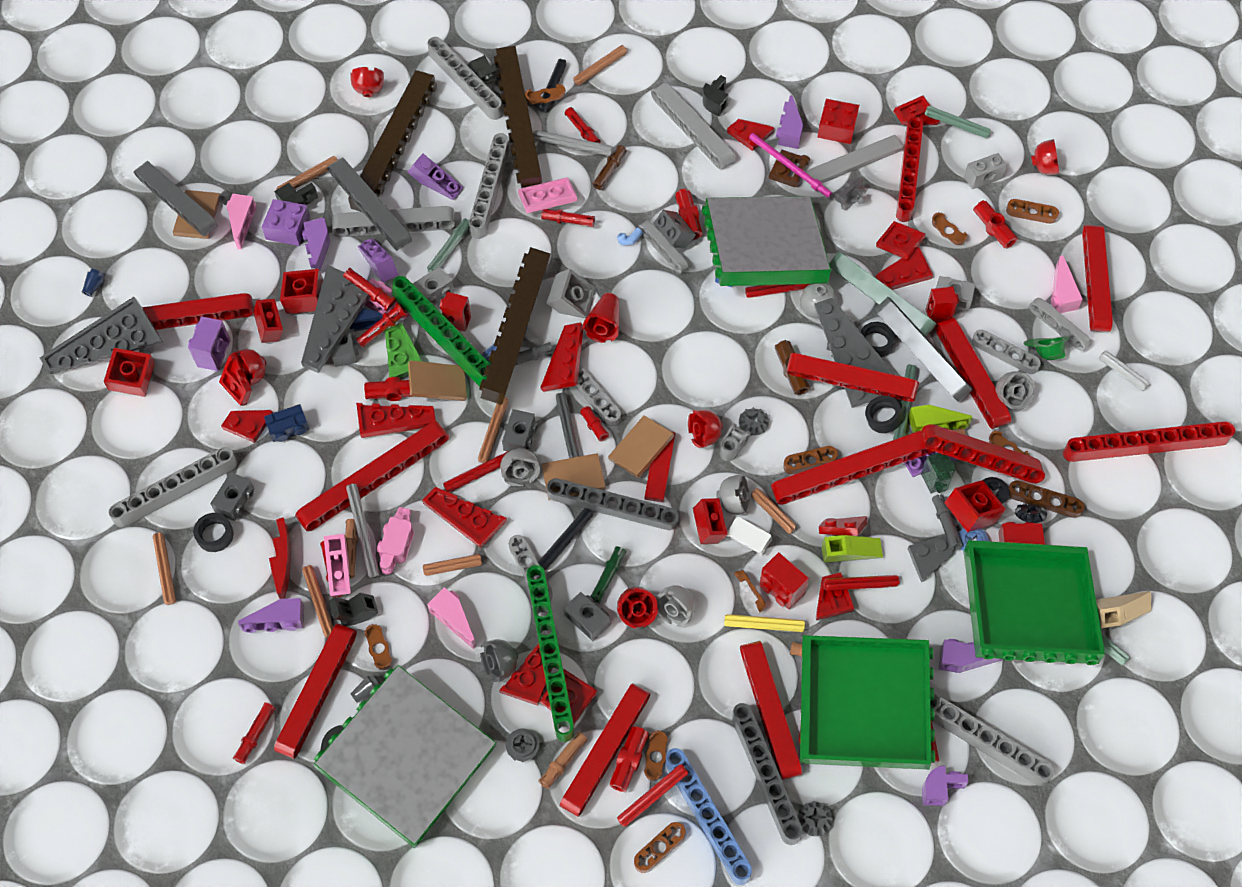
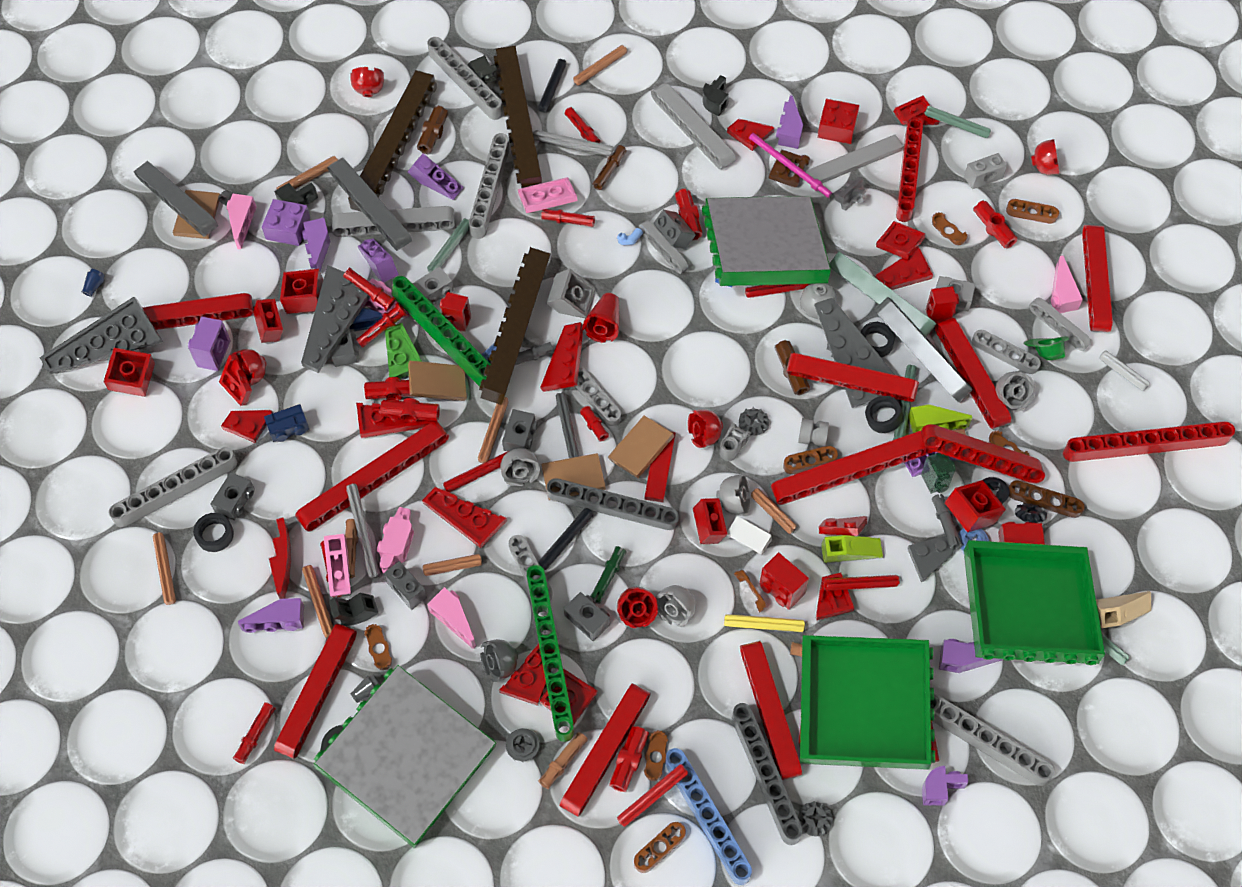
dark orange piece [525,84,566,104] -> none
none -> red piece [380,398,440,423]
none -> dark grey brick [384,561,427,610]
none -> reddish brown piece [417,105,448,154]
none -> light grey wheel [798,418,829,447]

